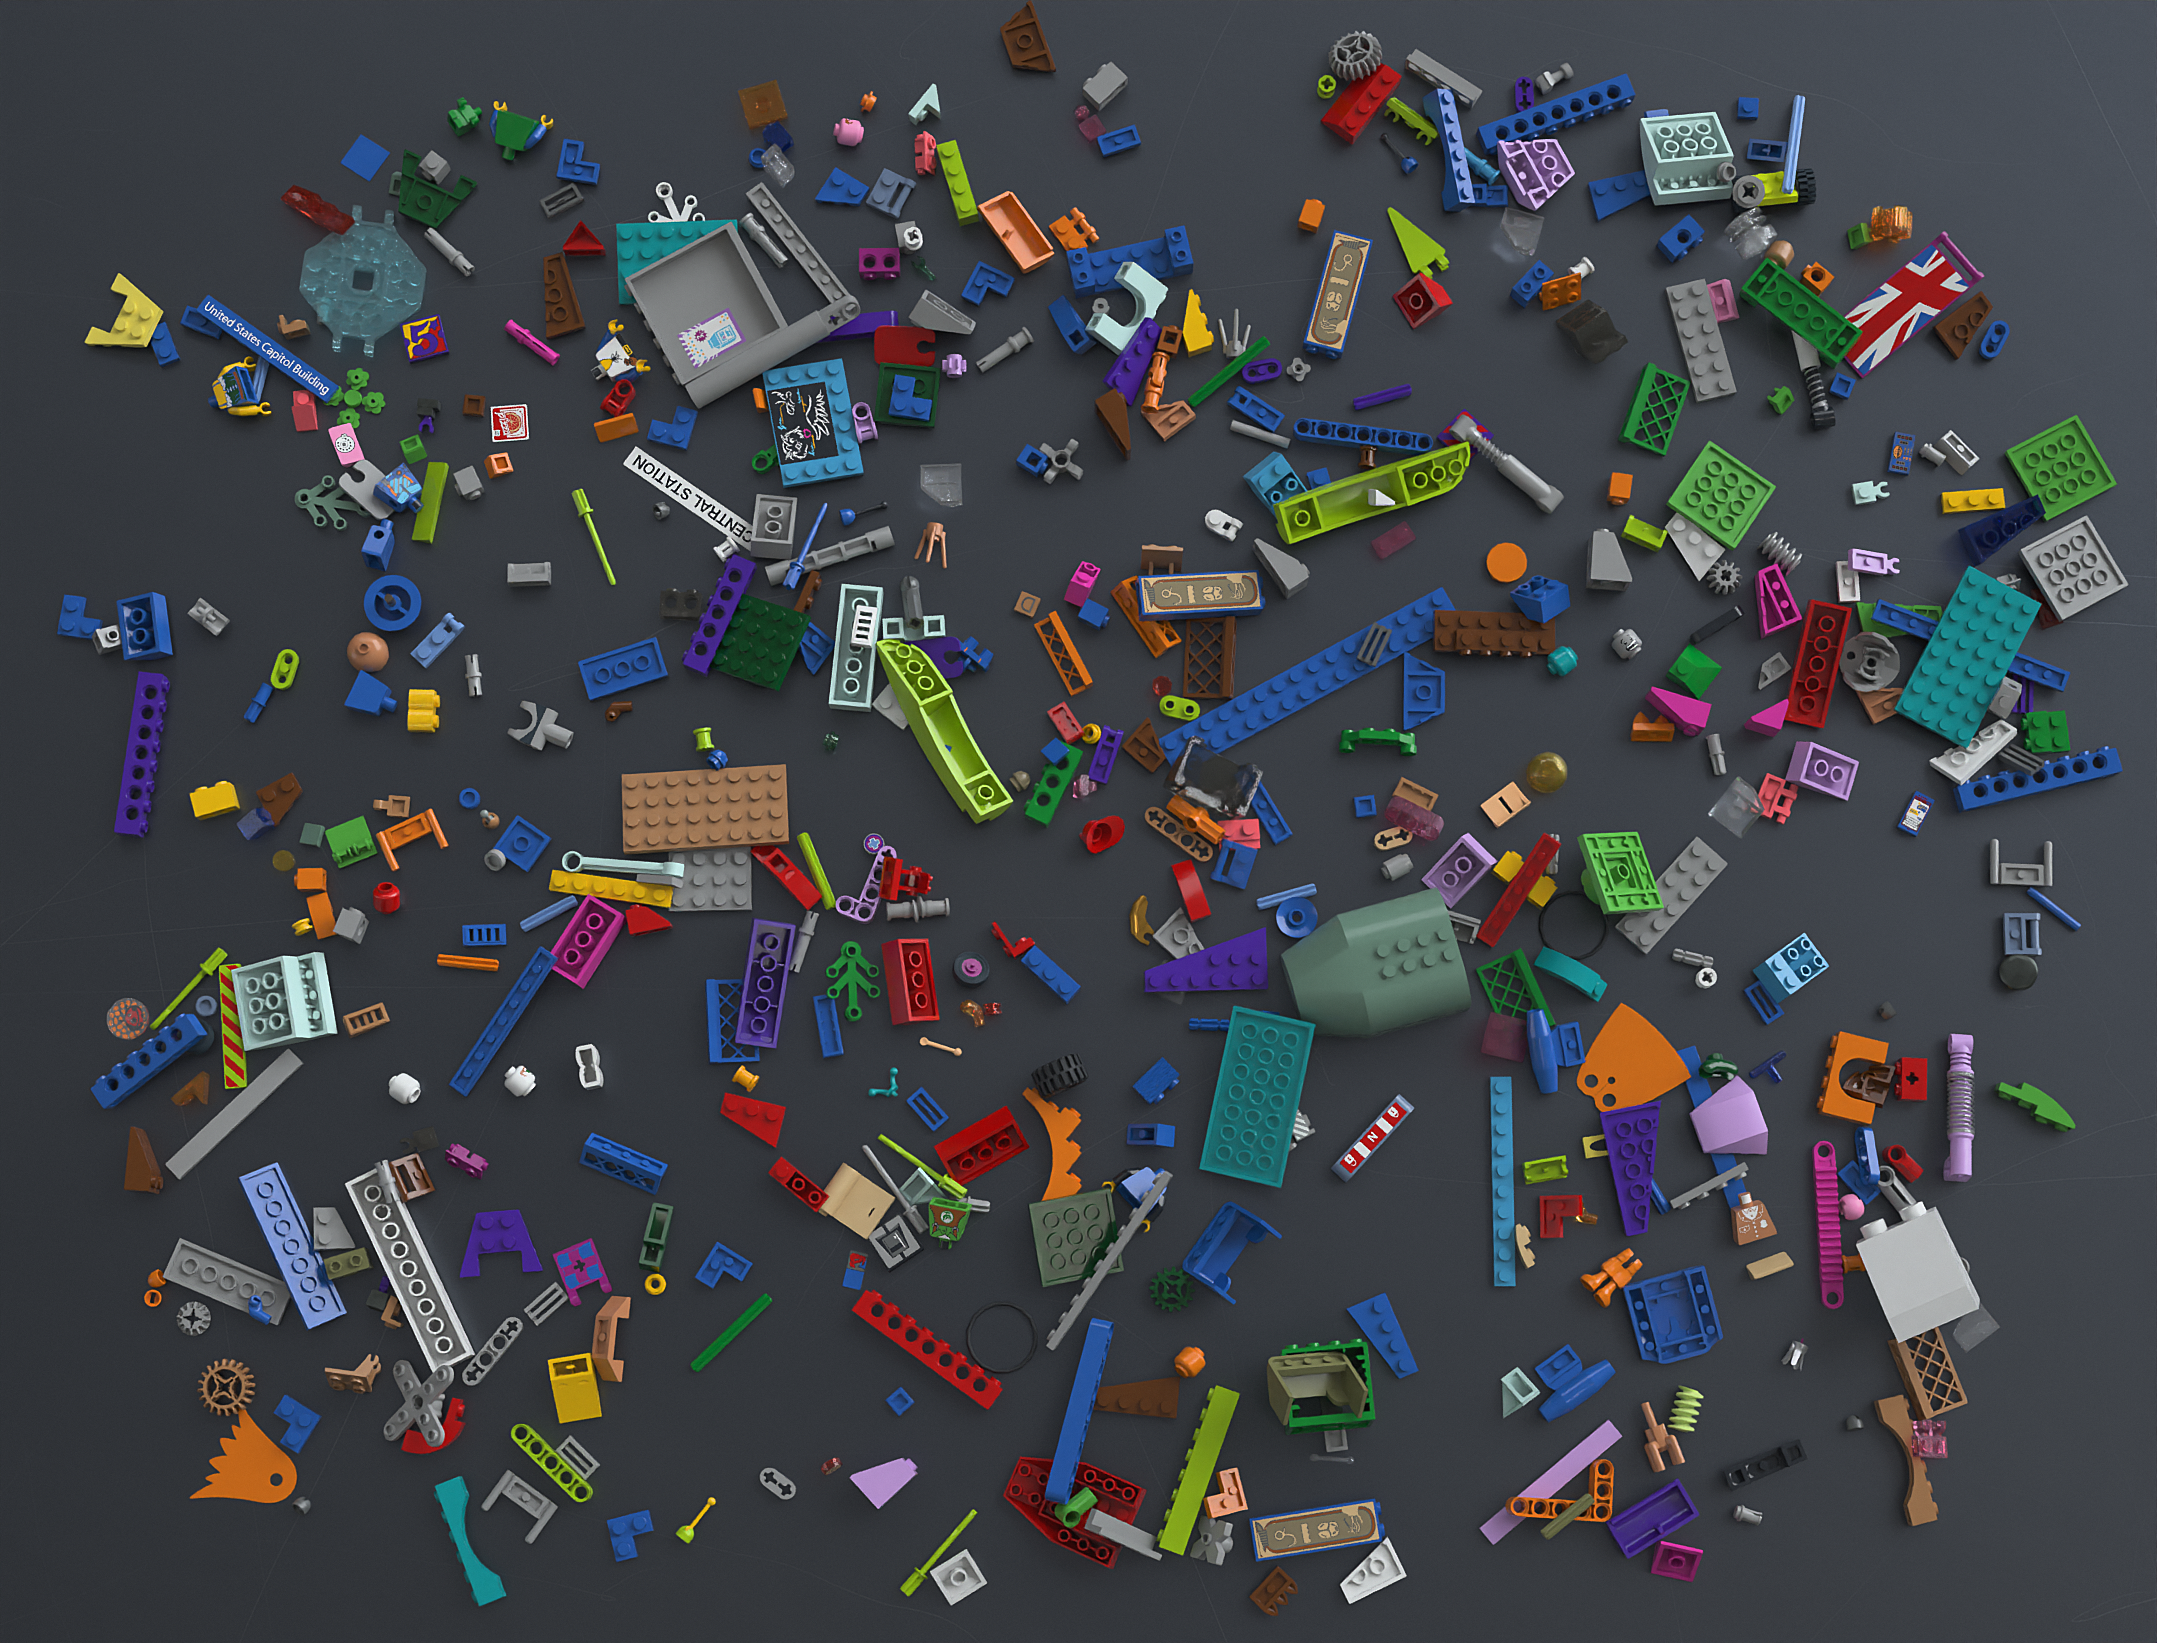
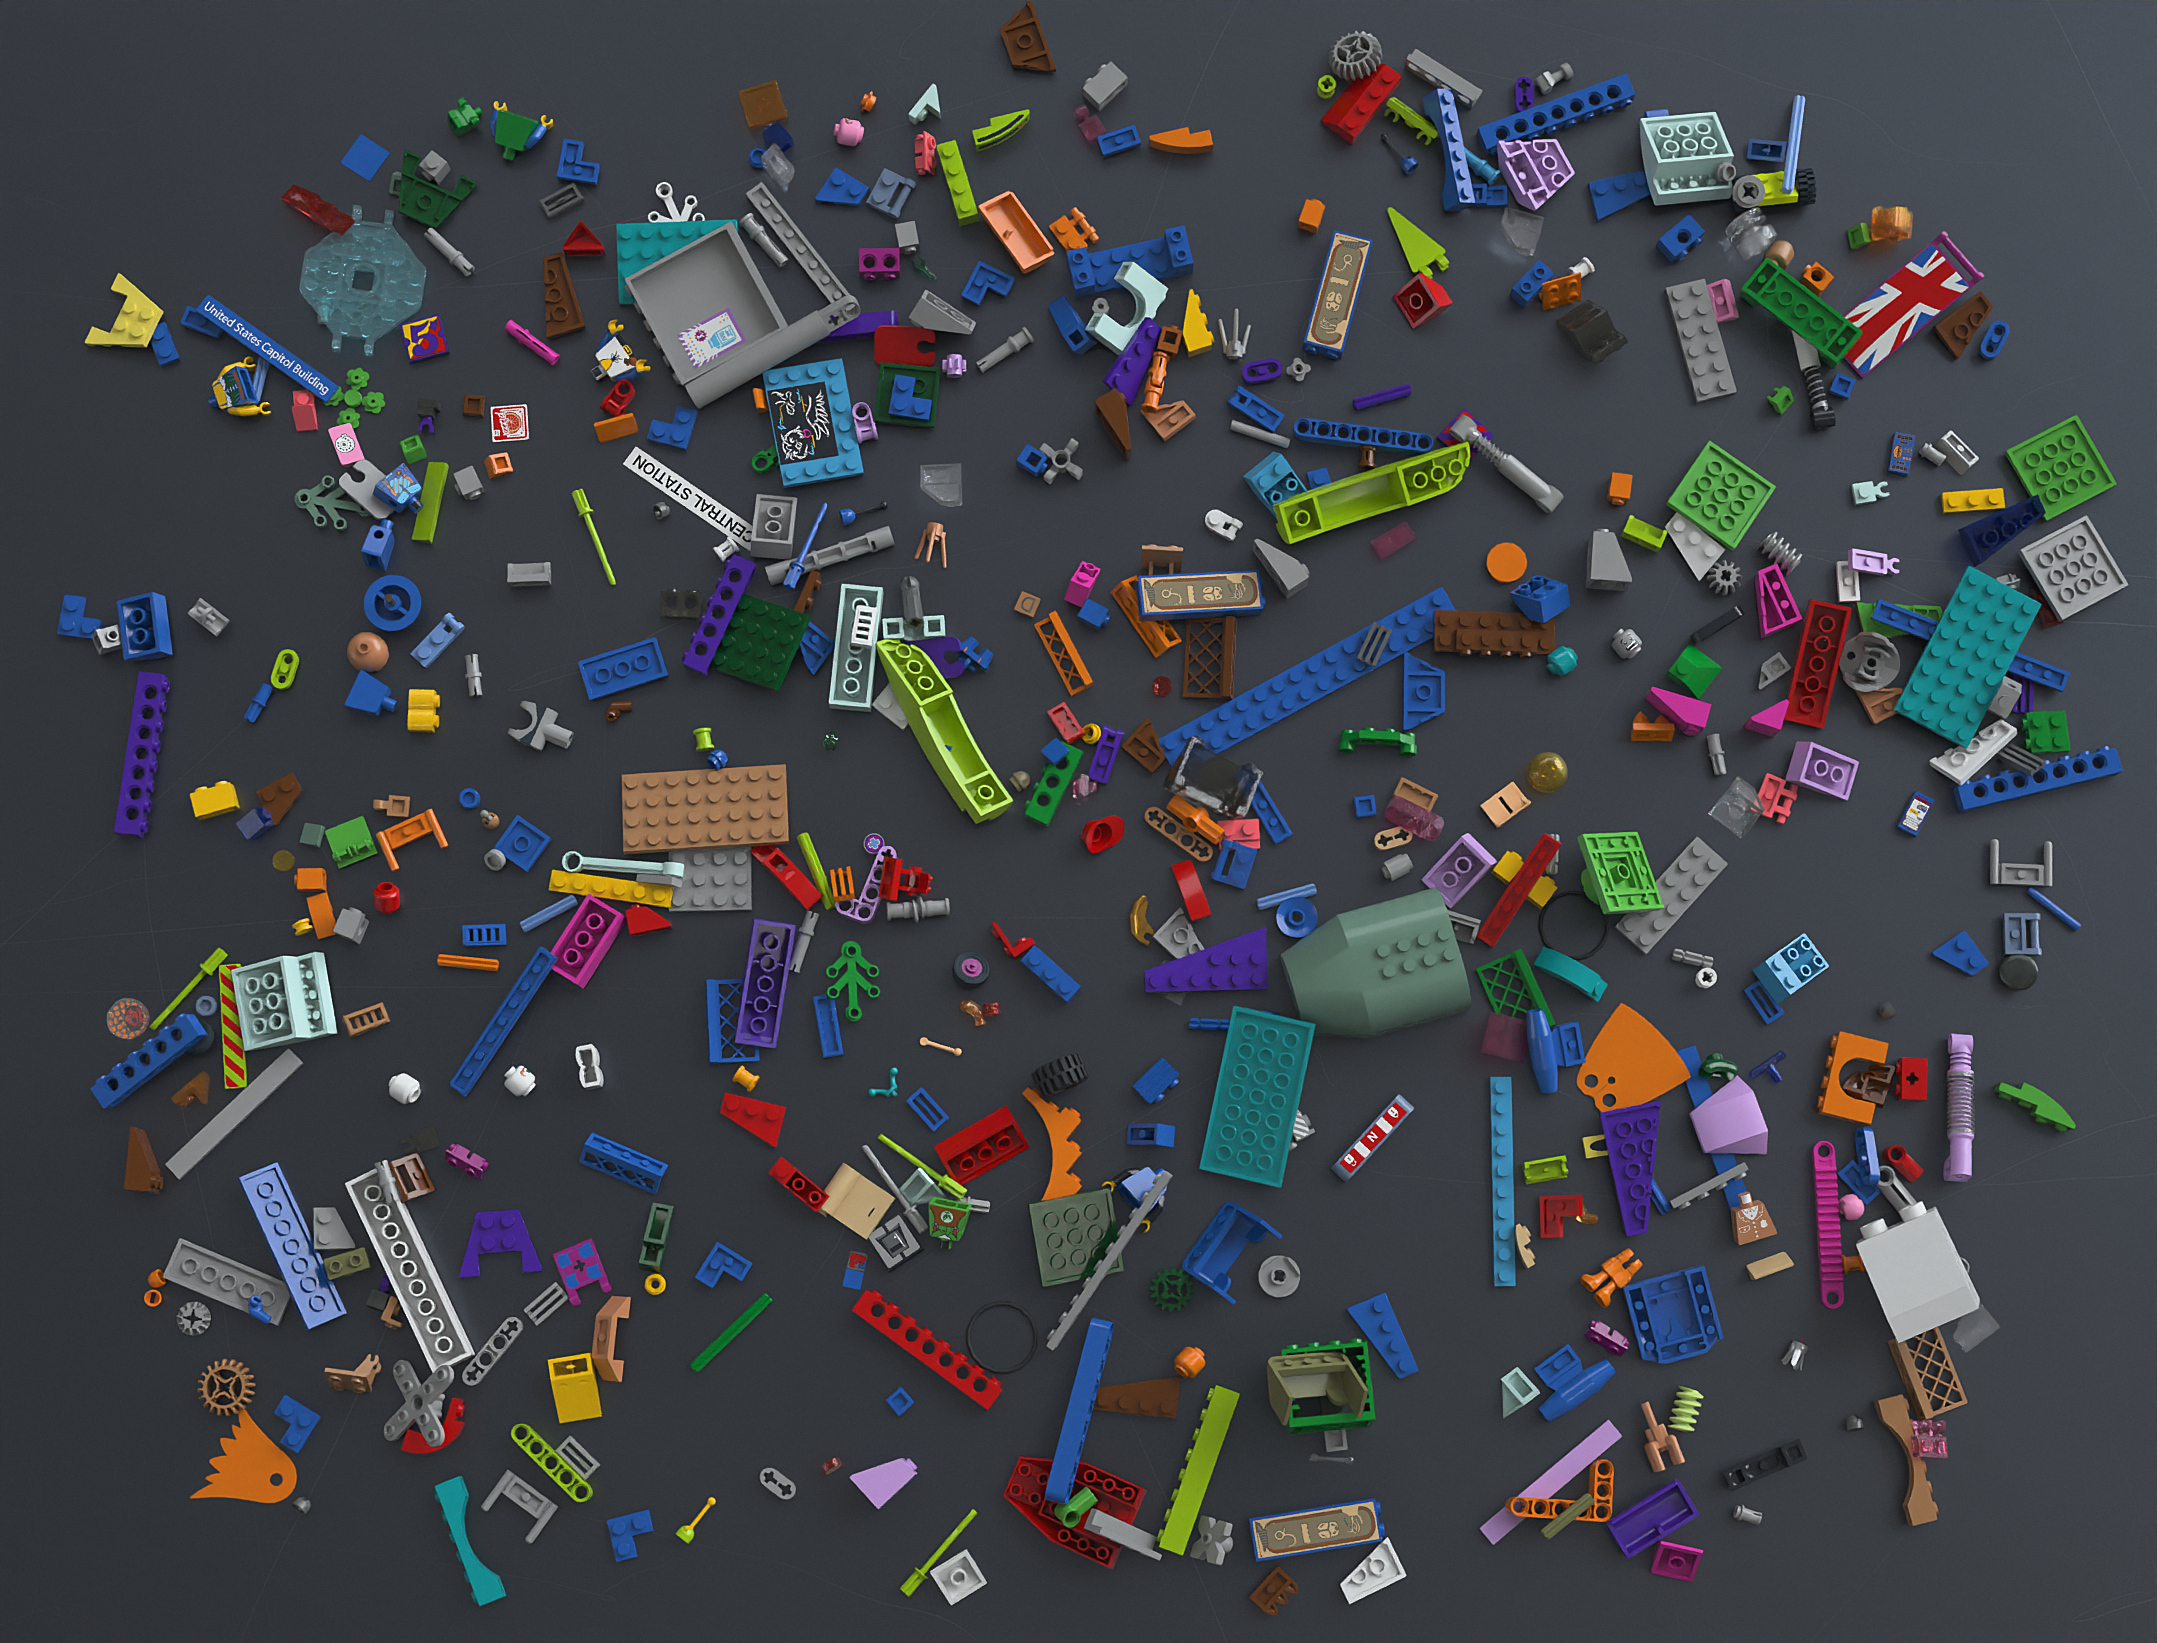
medium nougat bracket [277,315,311,340] -> none
red slope [881,939,940,1025] -> none
white bush [904,227,923,250] -> none
lime plate [1159,695,1200,722] -> none
green axle [1188,336,1270,407] -> none
orange plate [1203,1467,1248,1519] -> none
white slope [1368,489,1395,506] -> none
green fence [1618,362,1691,457] -> none
blue plate [1737,97,1759,120] -> none
none -> orange tile [830,866,855,902]
none -> lime slope [972,109,1030,152]
none -> orange slope [1149,127,1213,154]
none -> light grey plate [1258,1255,1300,1298]
none -> magenta hinge [1584,1320,1630,1357]
none -> blue wing [1931,930,1989,976]

